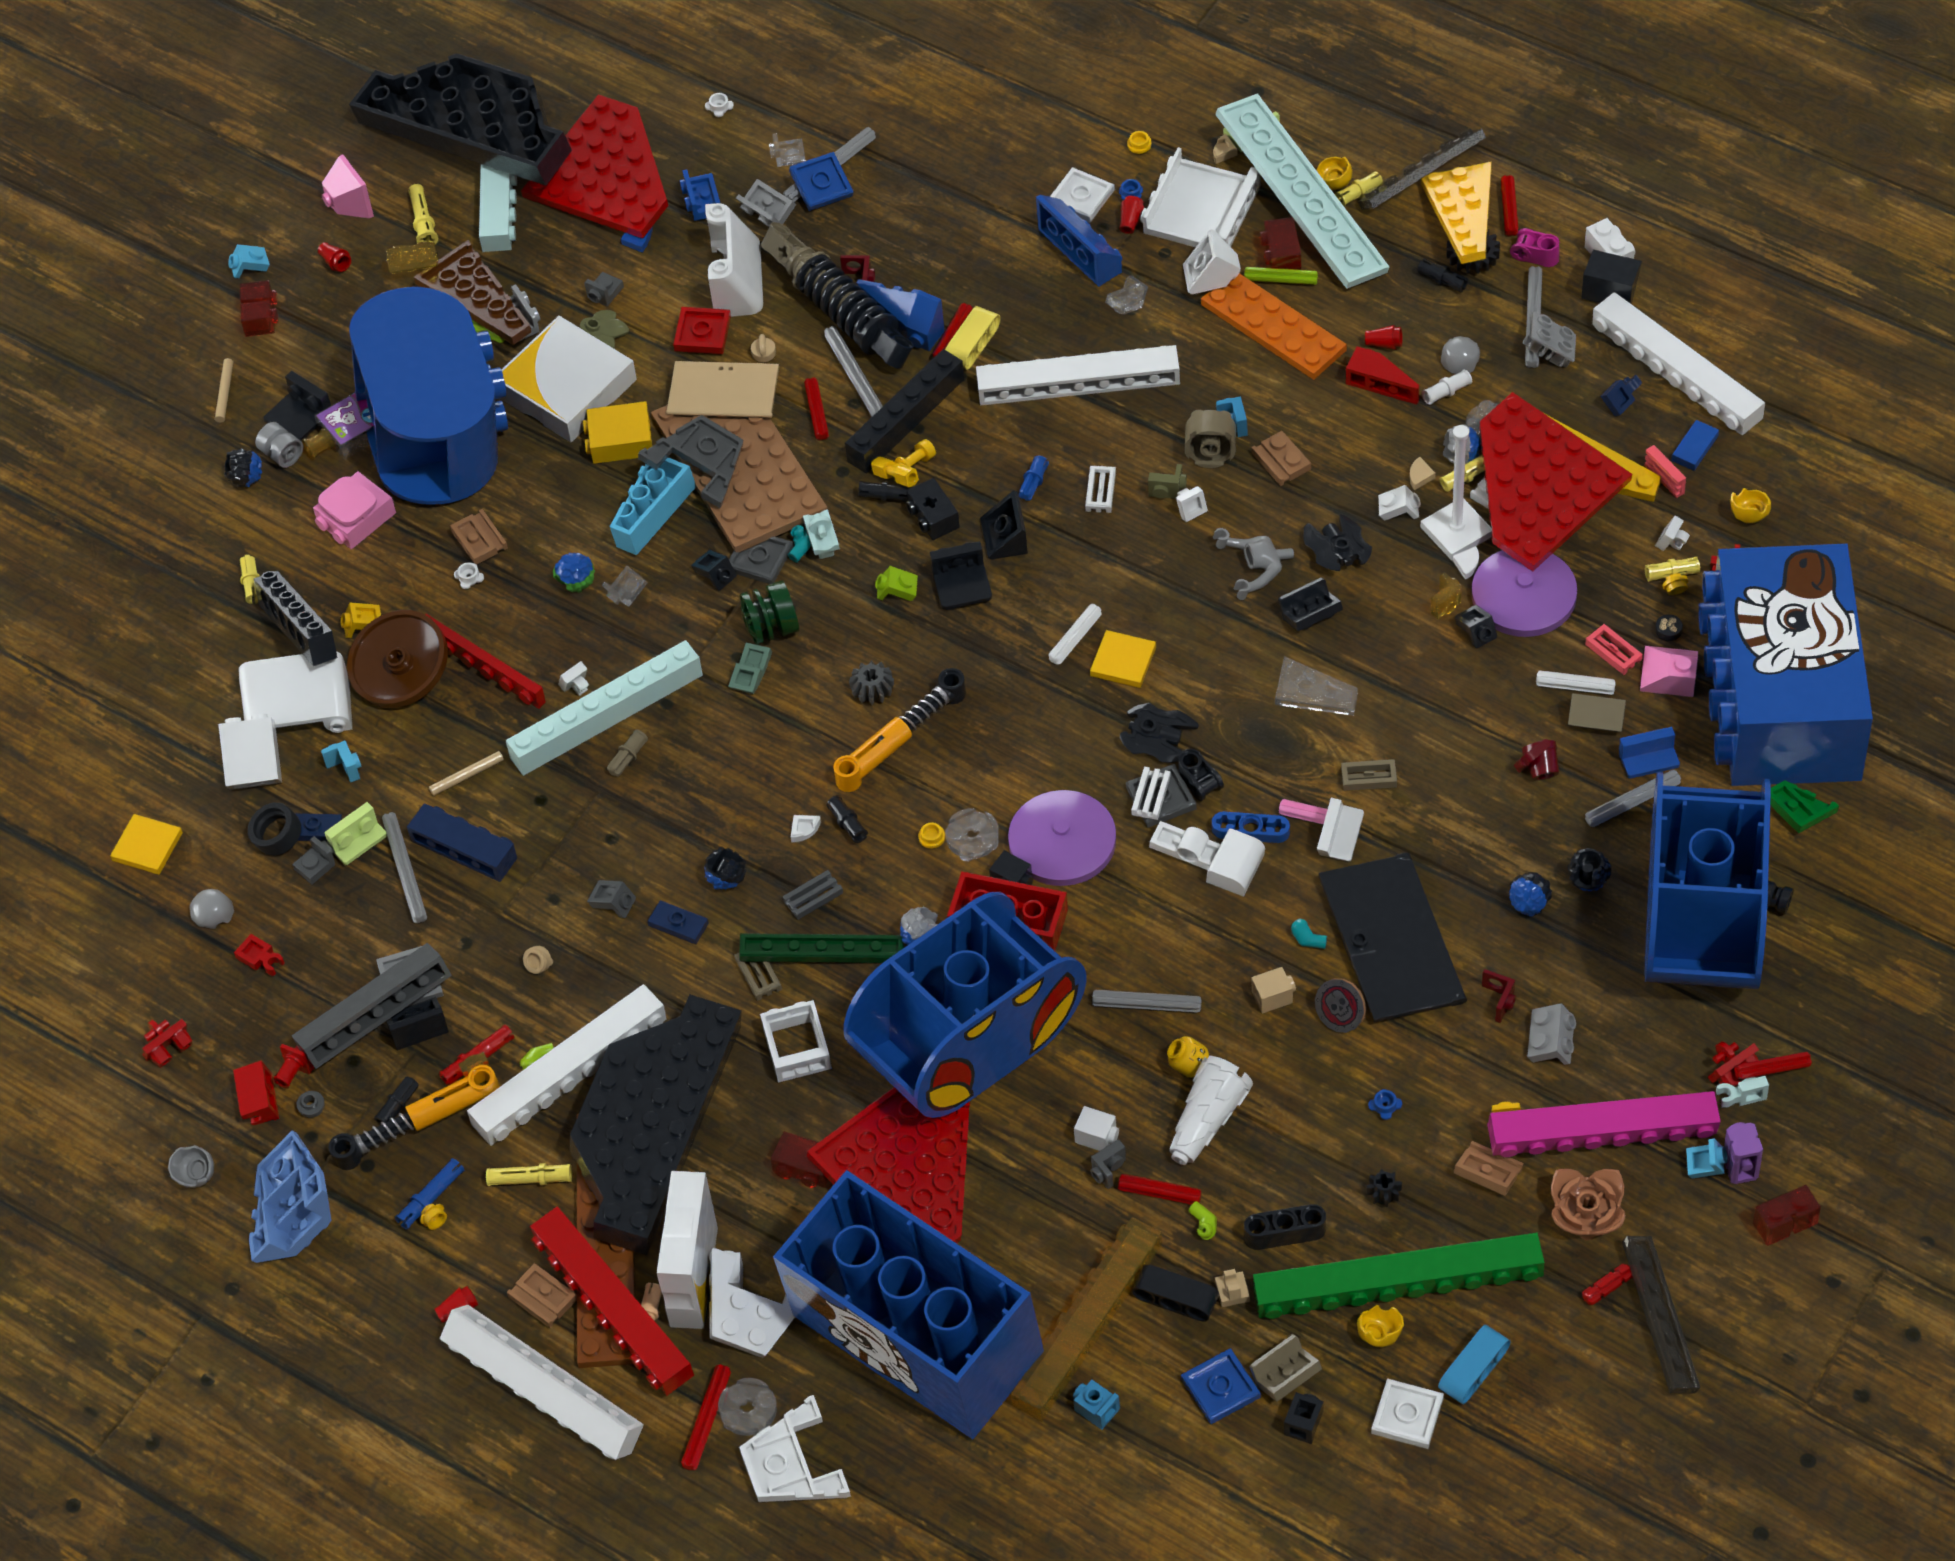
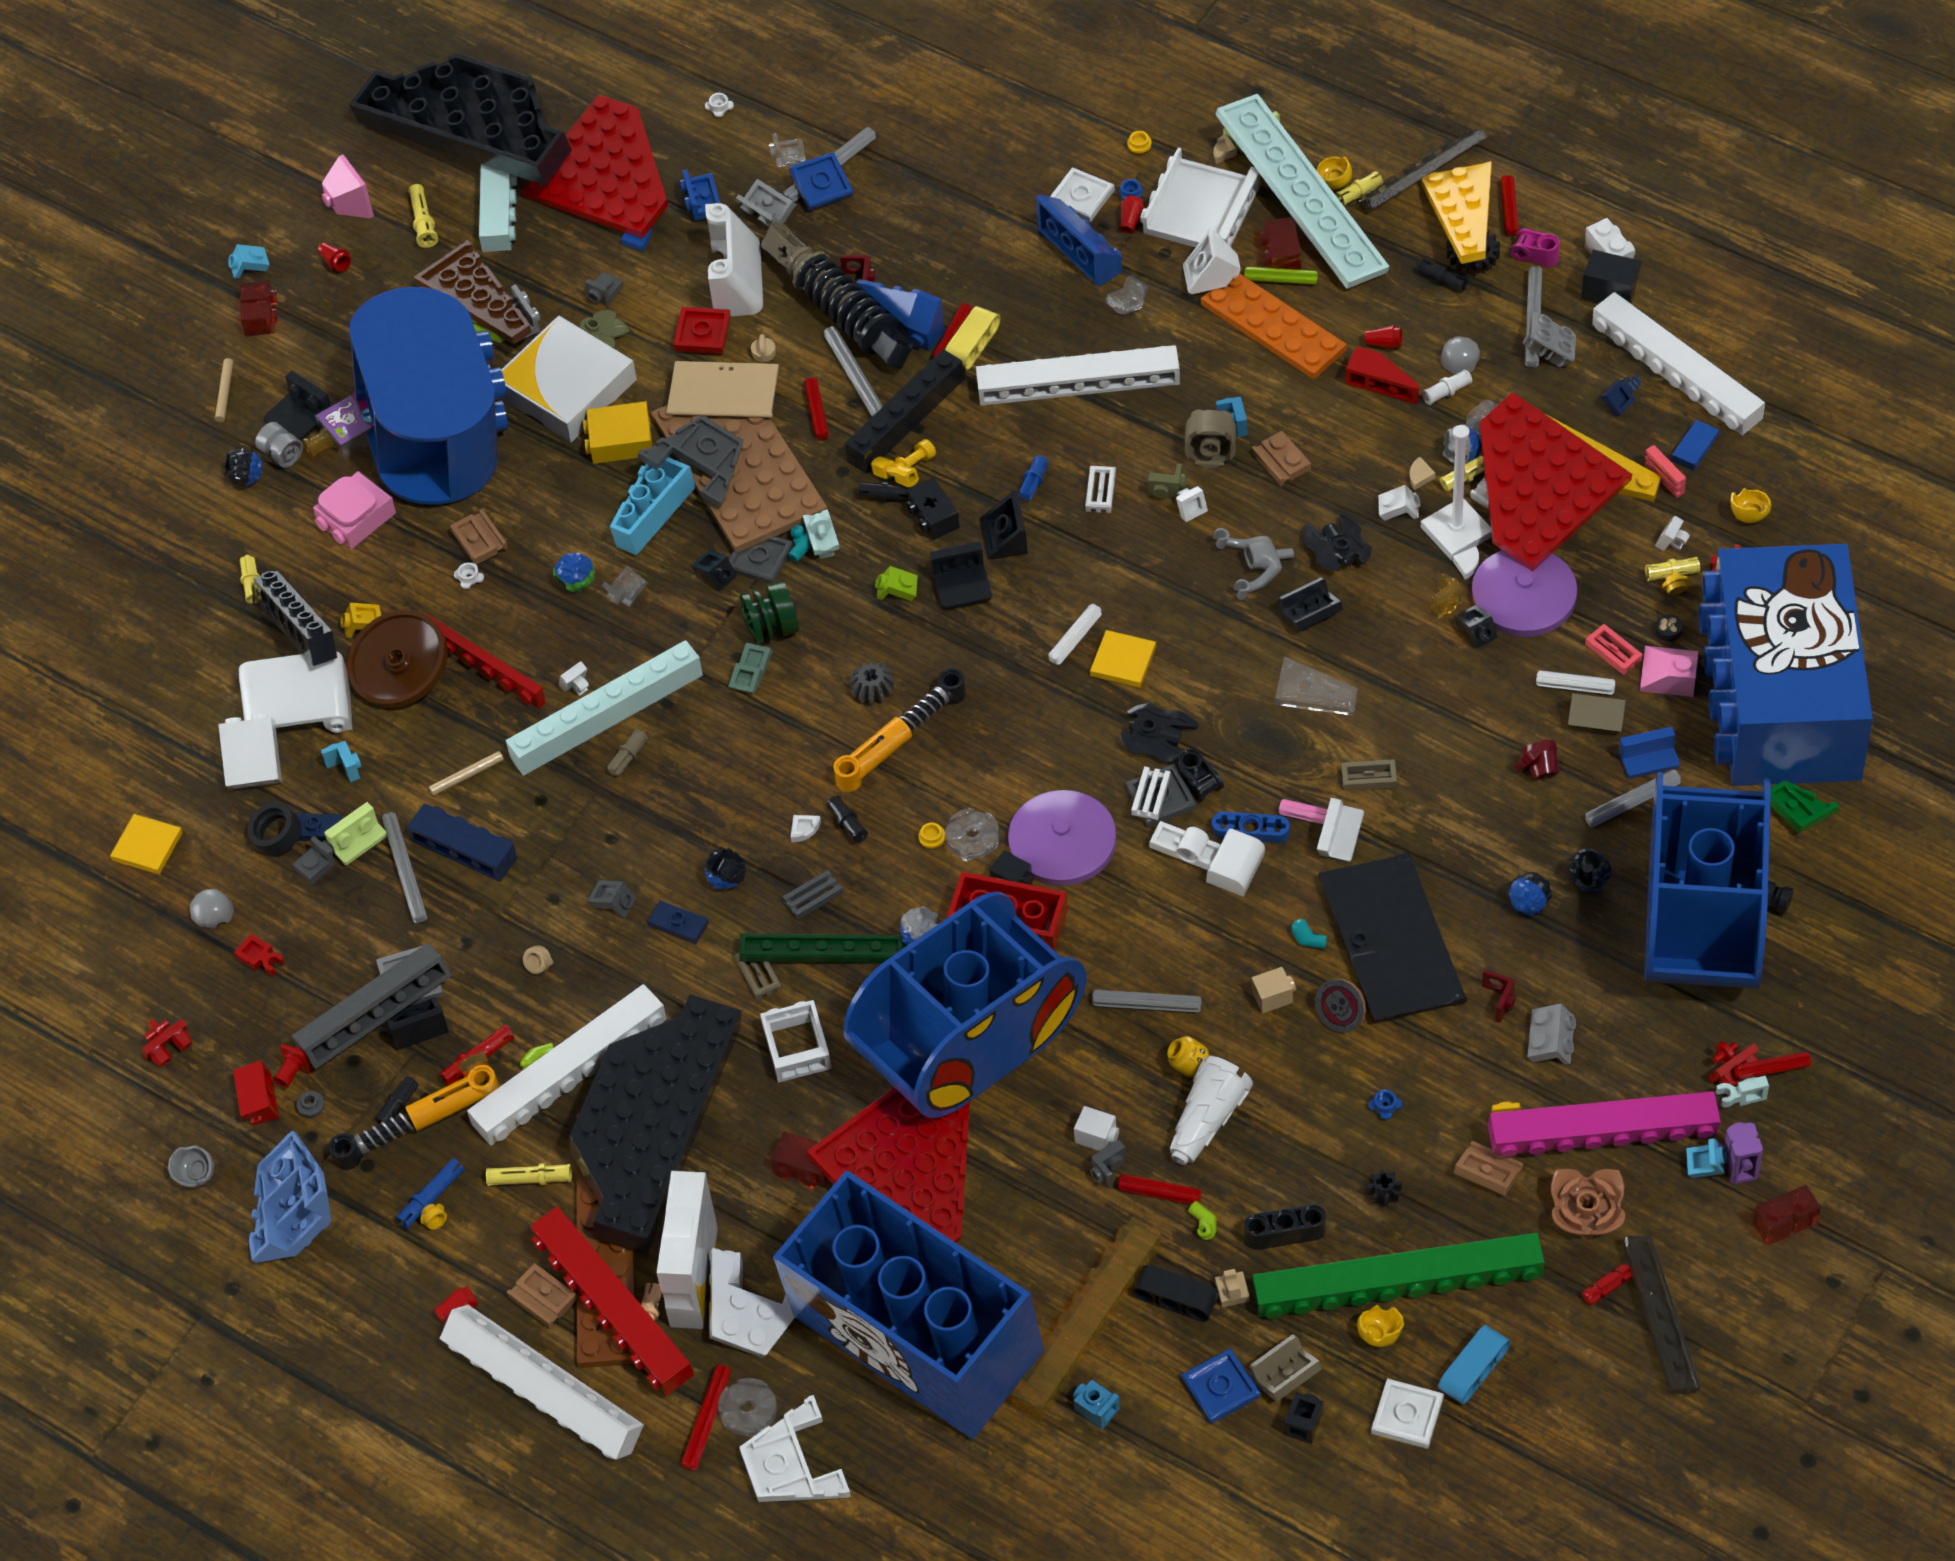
clear yellow bracket [386,241,439,273] -> none

